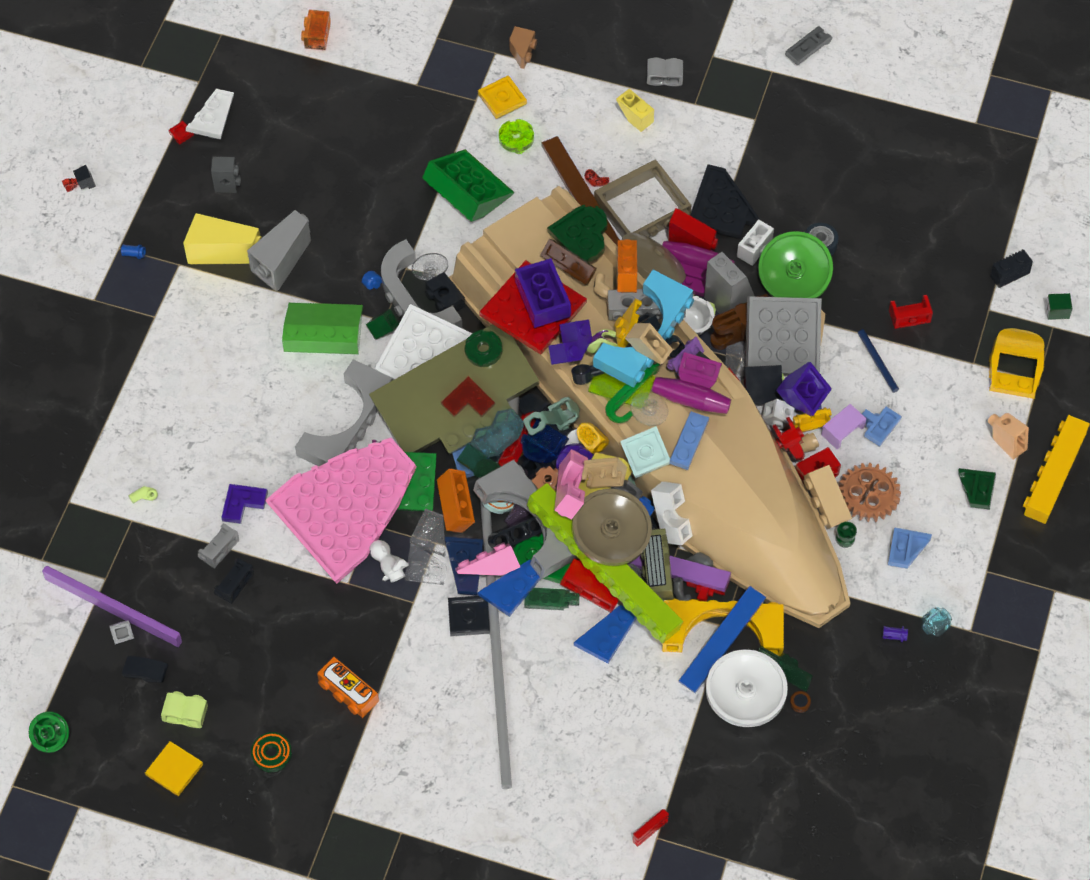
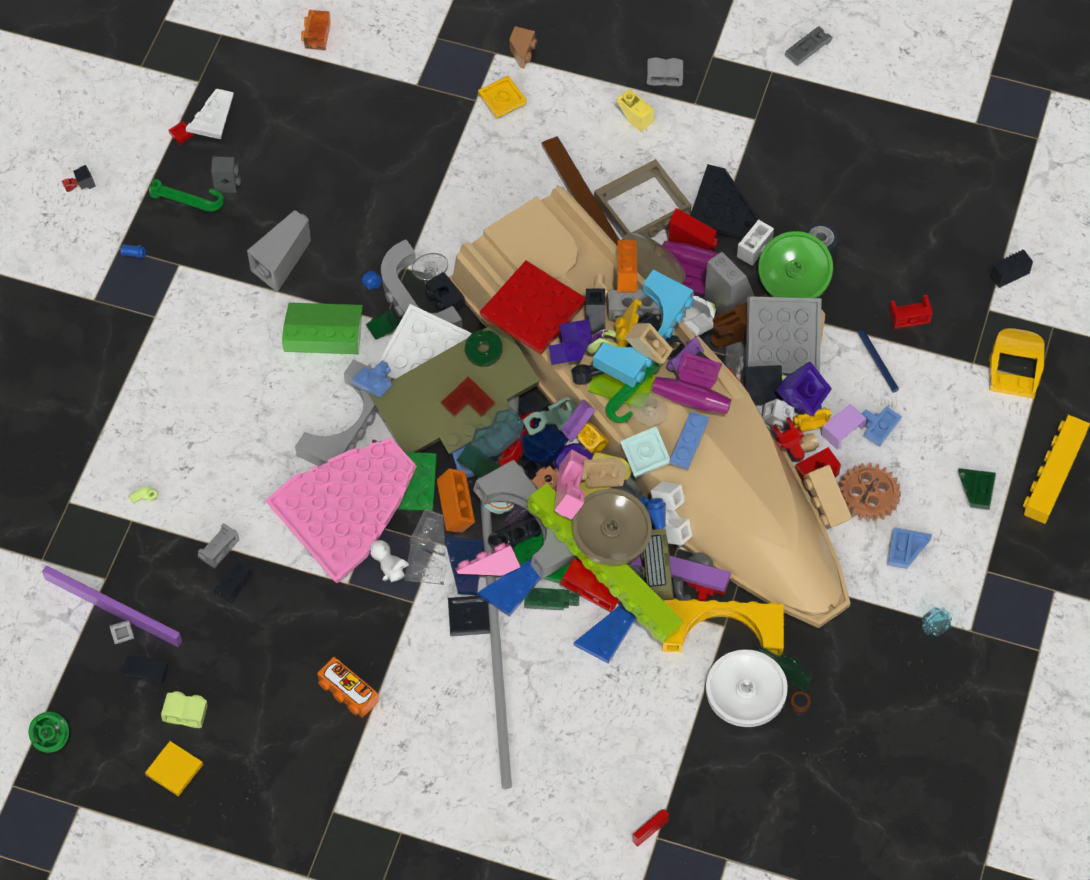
light yellow slope [183,213,262,264] -> none
dark purple plate [221,484,268,524] -> none
dark green tile [251,732,292,772] -> none
green slope [422,149,514,222] -> none
clear neon green plate [499,119,534,154] -> none
dark purple brick [515,258,571,328] -> none
reddish brown plate [540,239,597,285] -> none
dark green plate [547,205,607,263] -> none
clear red arm [584,169,609,187] -> none
blue tile [679,586,766,693] -> none
dark green wheel [836,522,857,548] -> none
dark purple pin [883,626,908,643] -> none
light nougat torso [988,413,1029,460] -> none
dark green panel [1047,293,1073,320] -> none
none -> green piece [149,179,224,211]
none -> medium blue hinge [351,360,392,398]
none -> medium lavender tile [561,399,595,441]
none -> black slope [586,288,605,334]
none -> blue cone [646,498,666,529]
none -> white tile [684,313,713,336]

